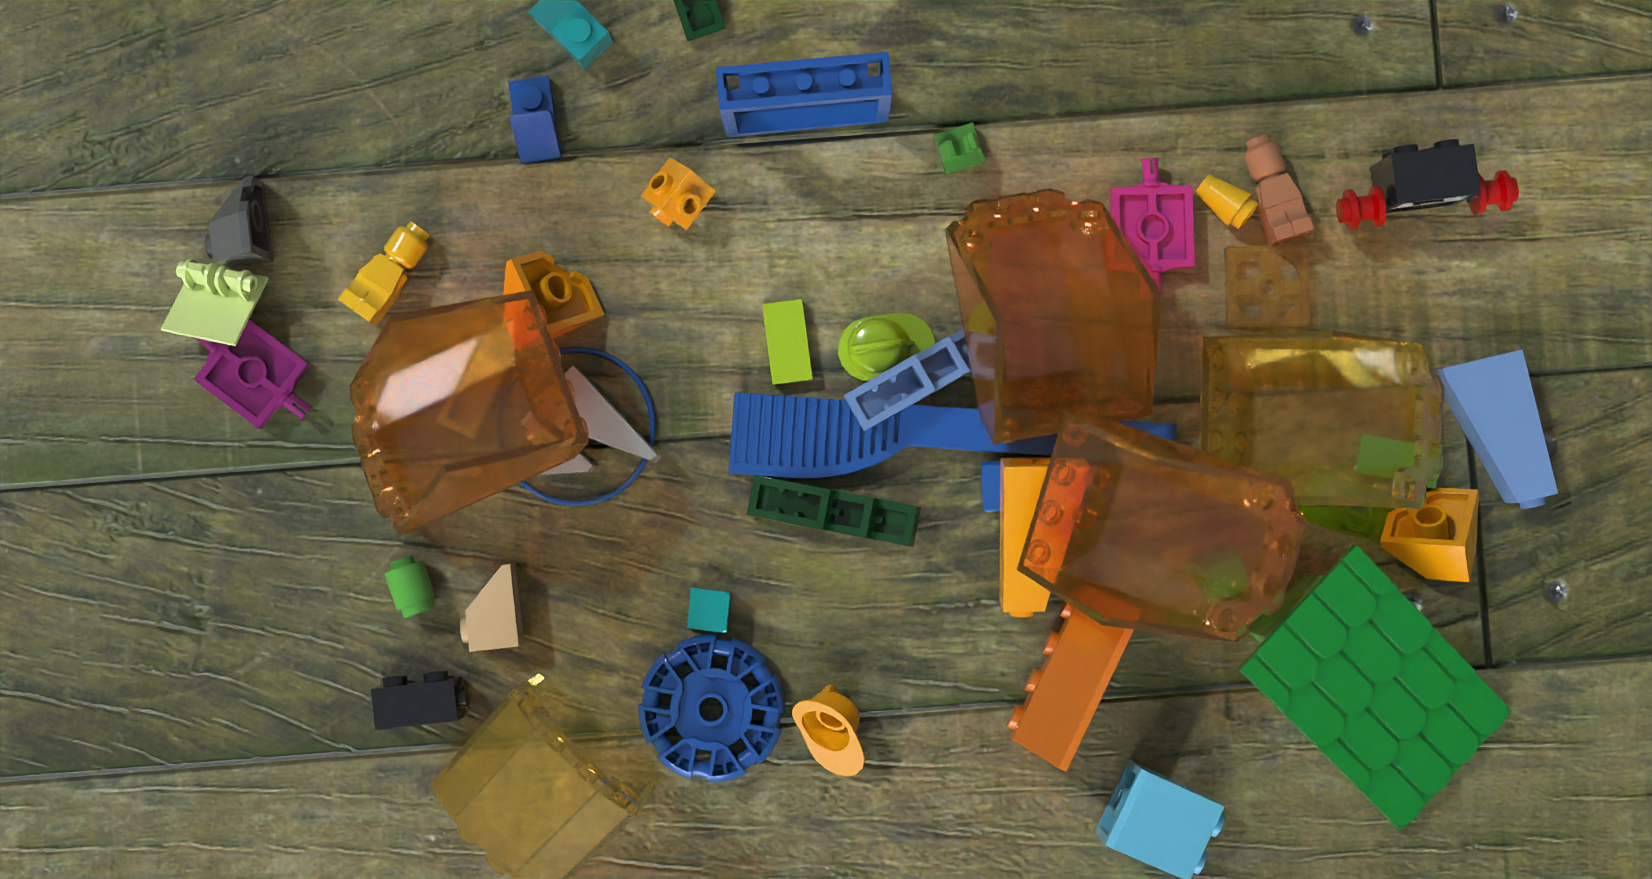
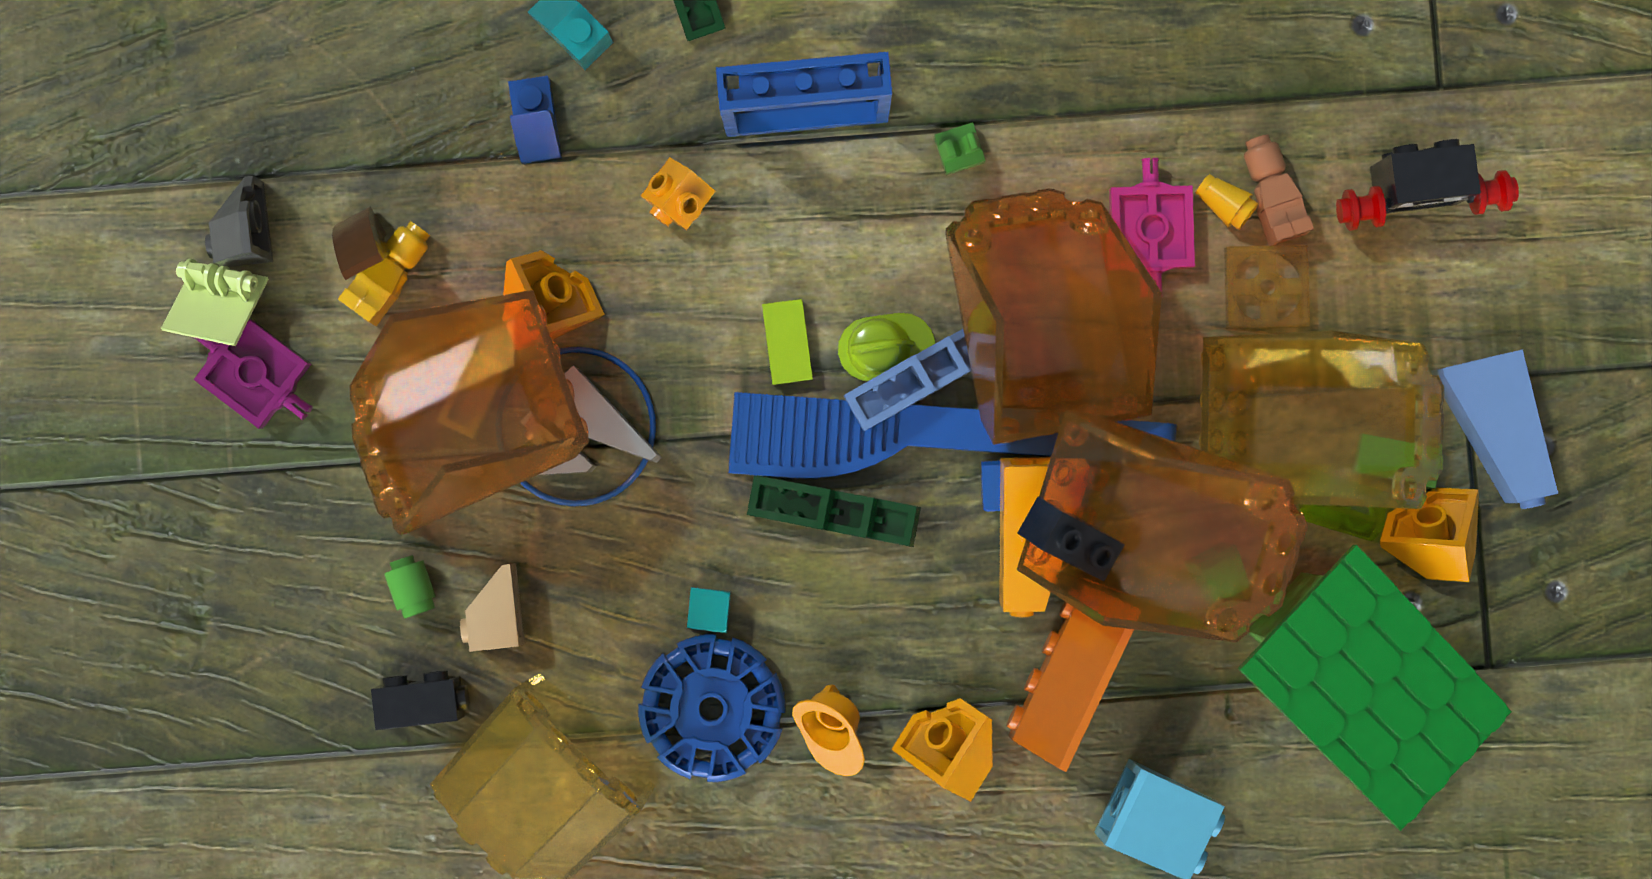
none -> reddish brown slope [332,206,391,280]
none -> light orange slope [891,698,993,802]
none -> black brick [1017,497,1125,581]

